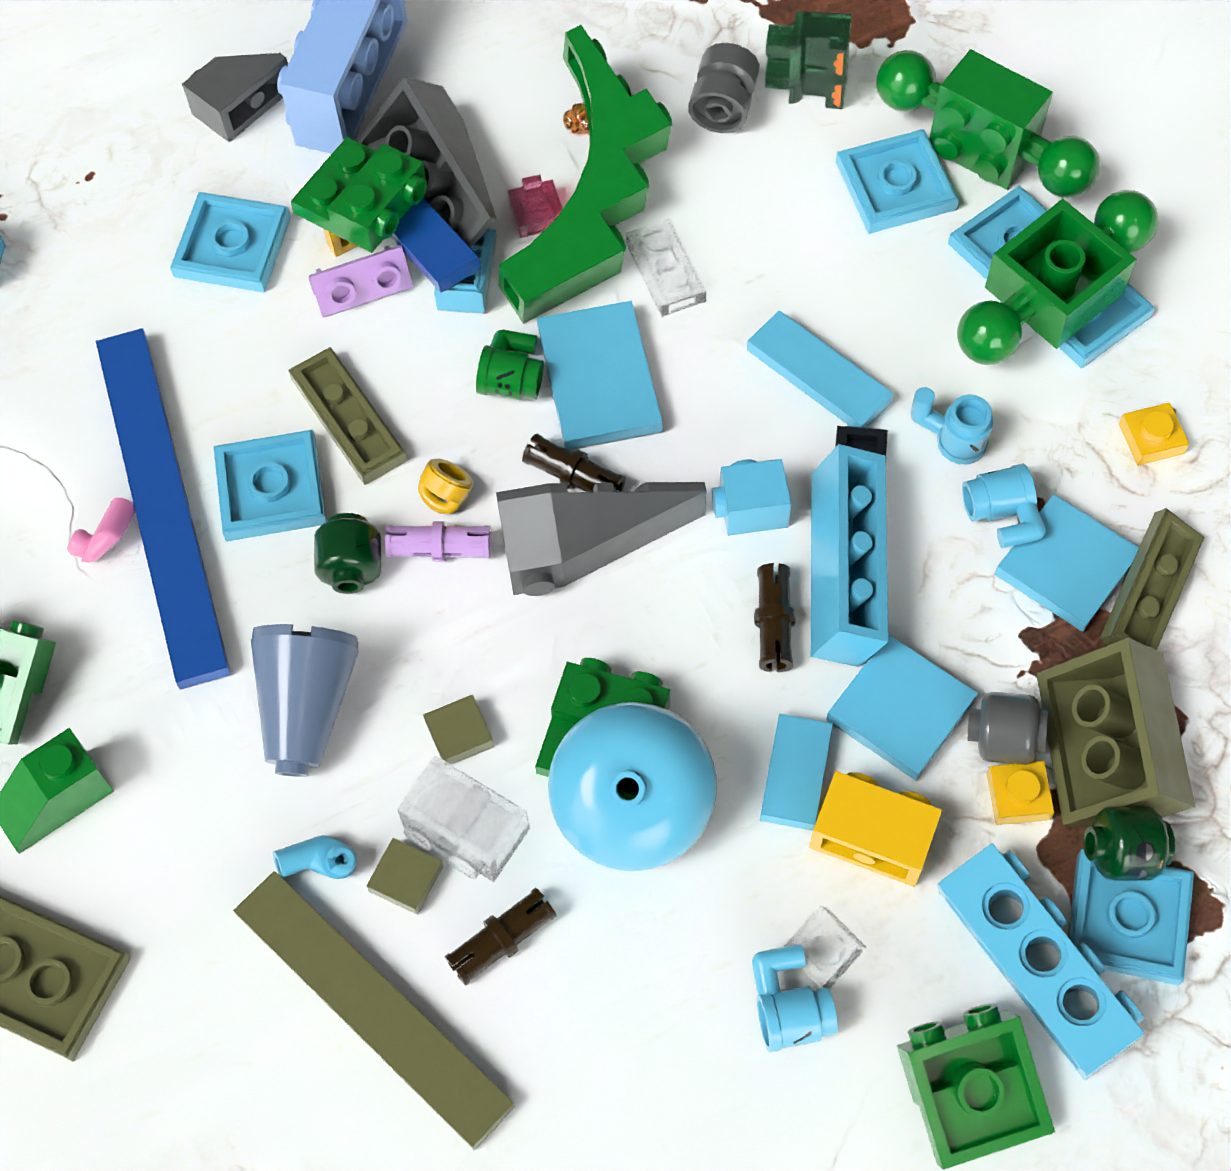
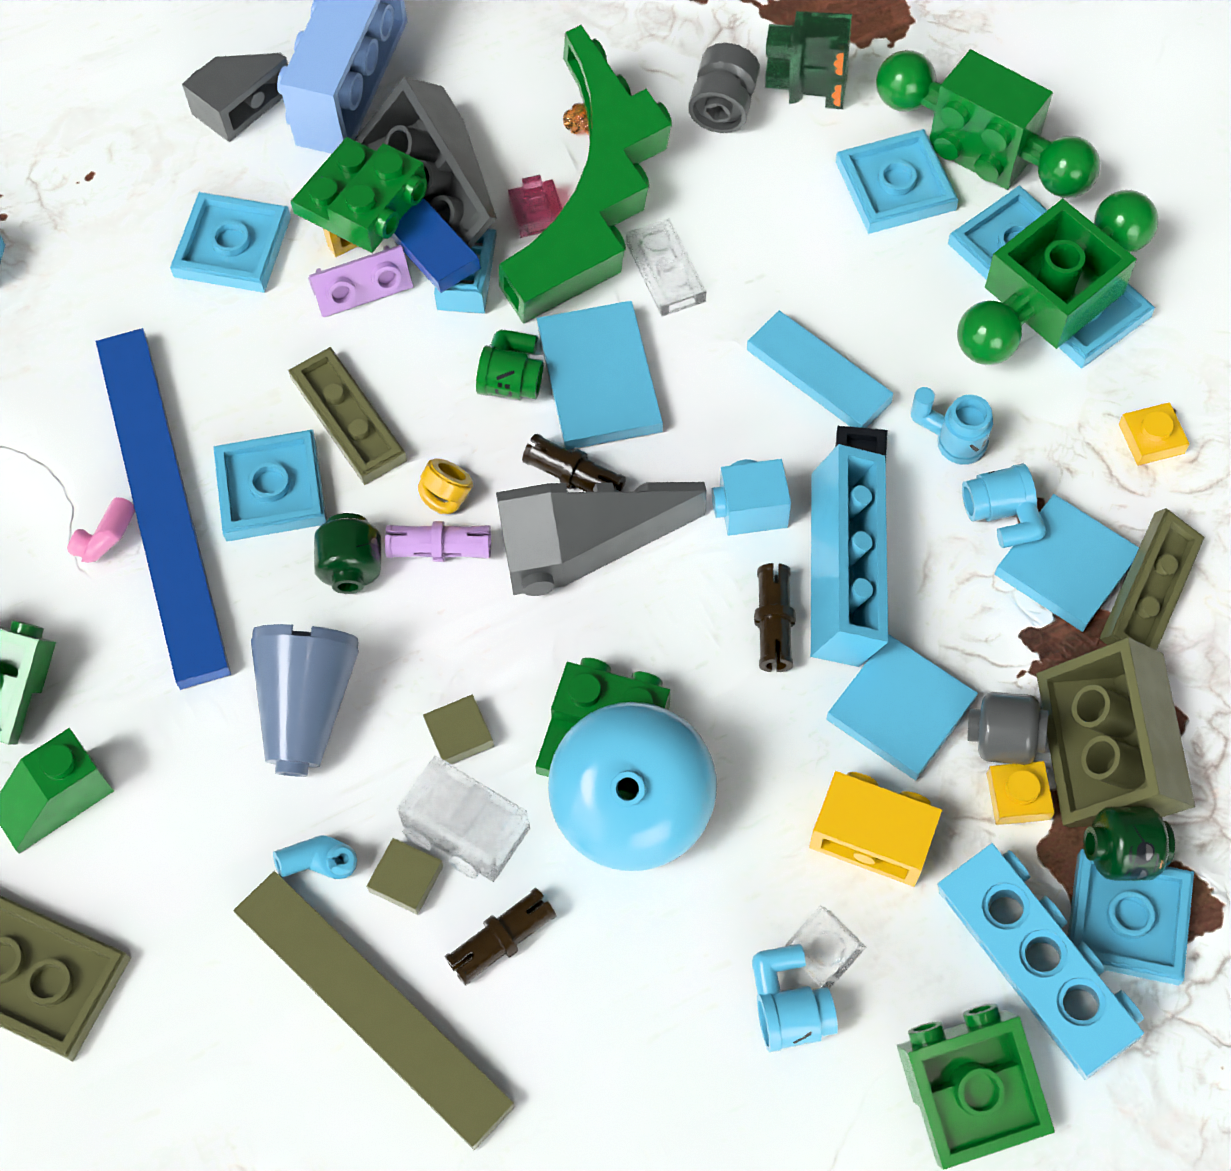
medium azure tile [760,713,833,831] -> none

